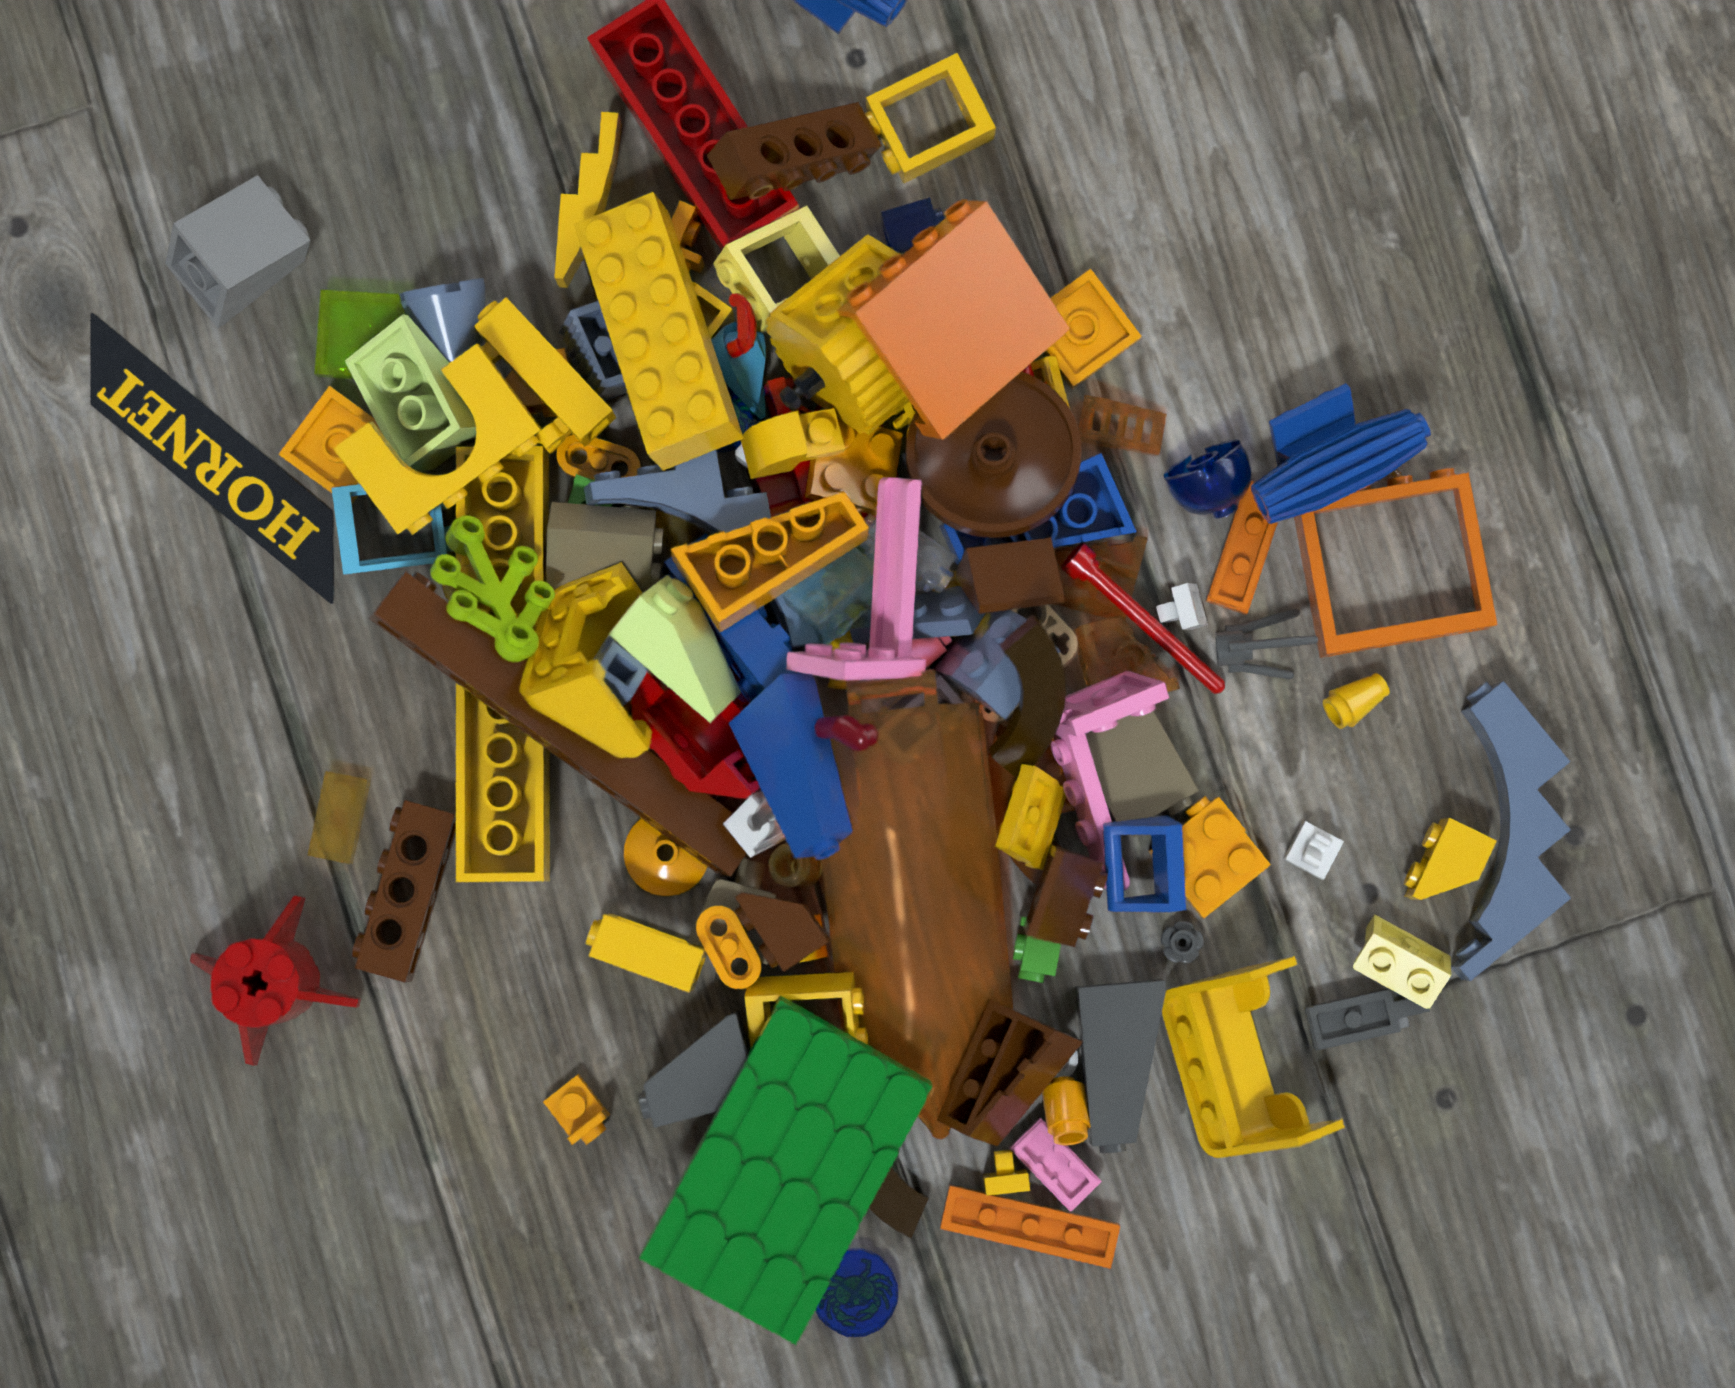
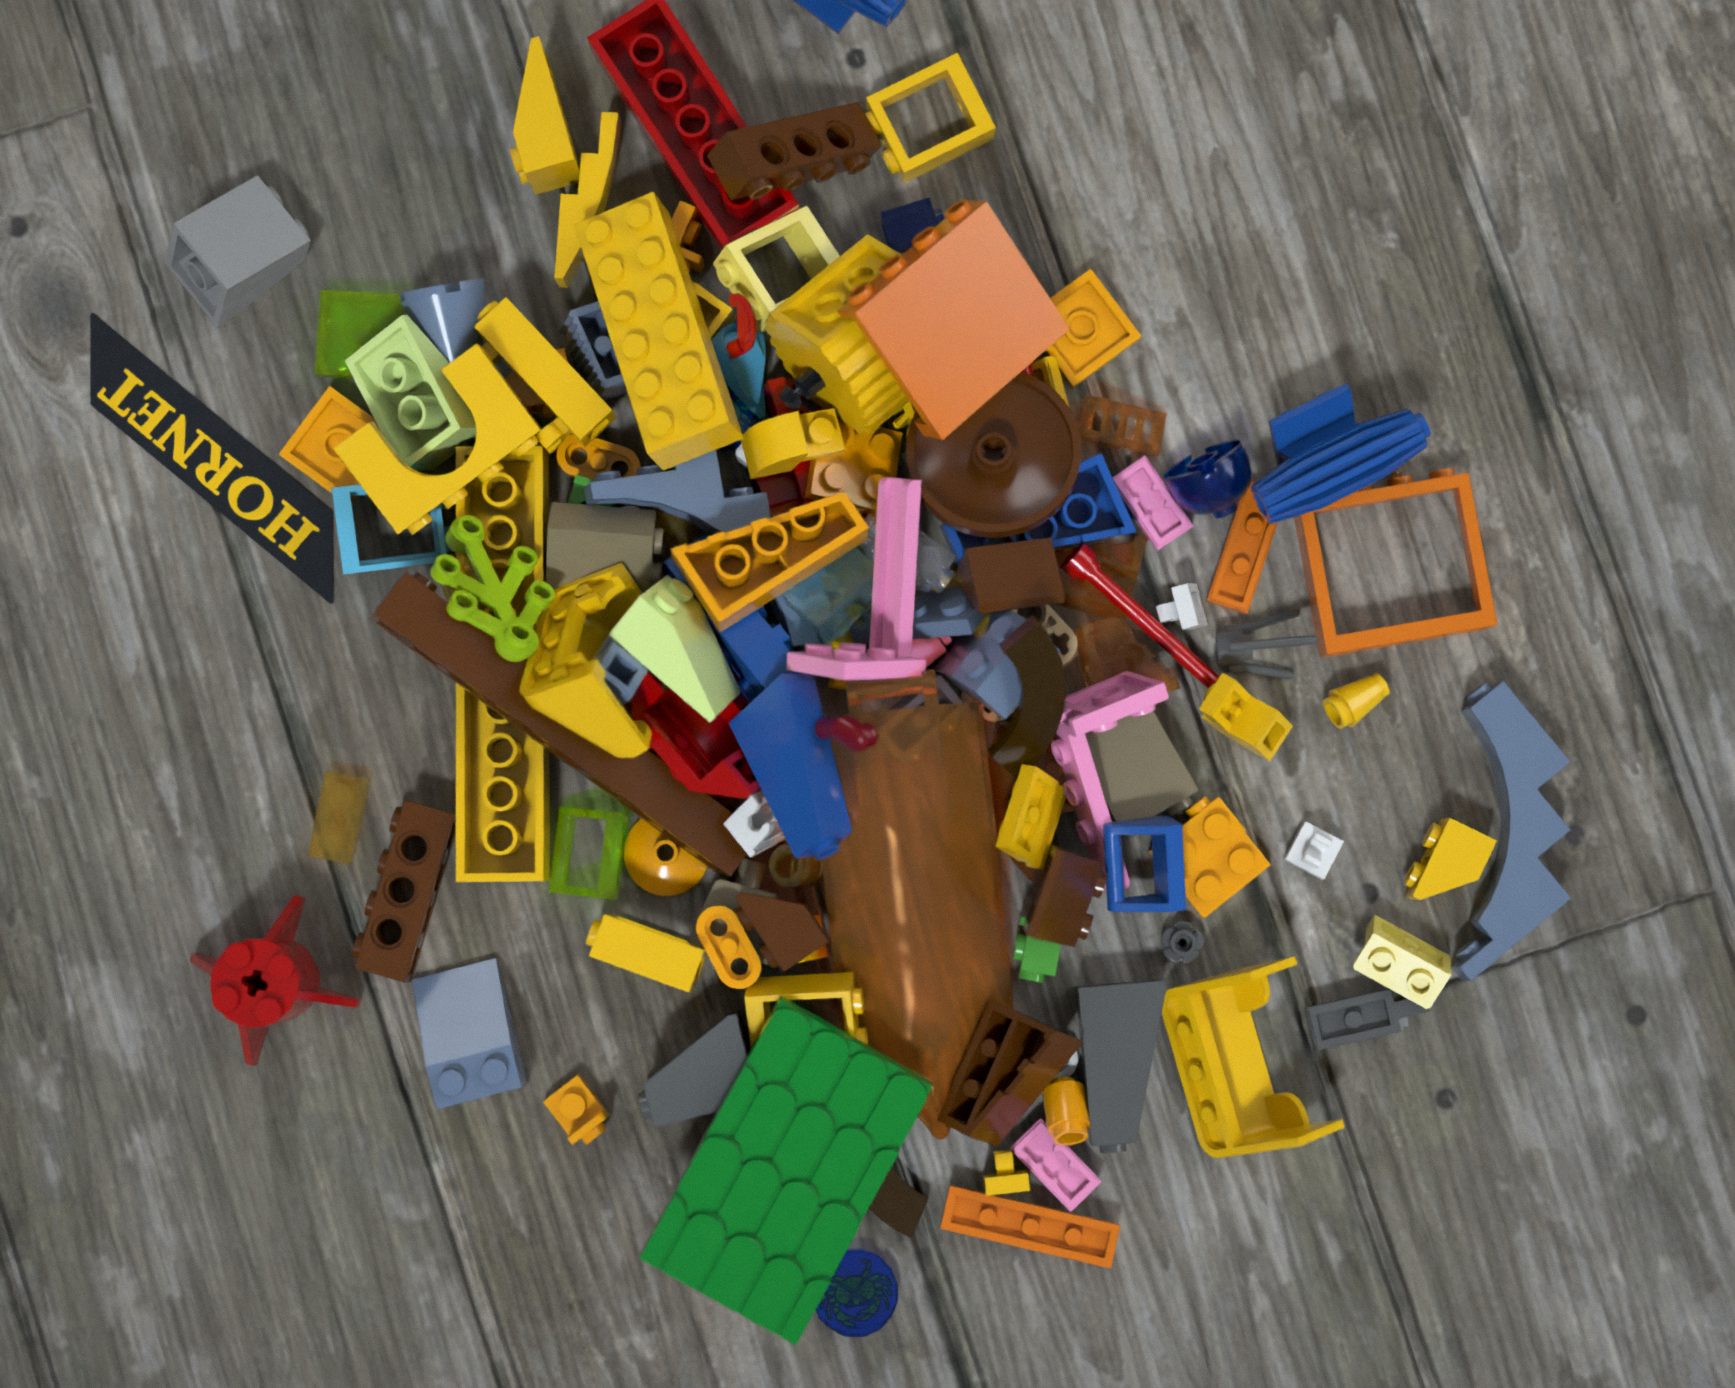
none -> sand blue slope [412,958,528,1110]
none -> yellow slope [509,36,580,195]
none -> clear neon green tile [549,806,628,900]
none -> bright pink plate [1112,456,1193,551]
none -> yellow brick [1199,673,1293,762]

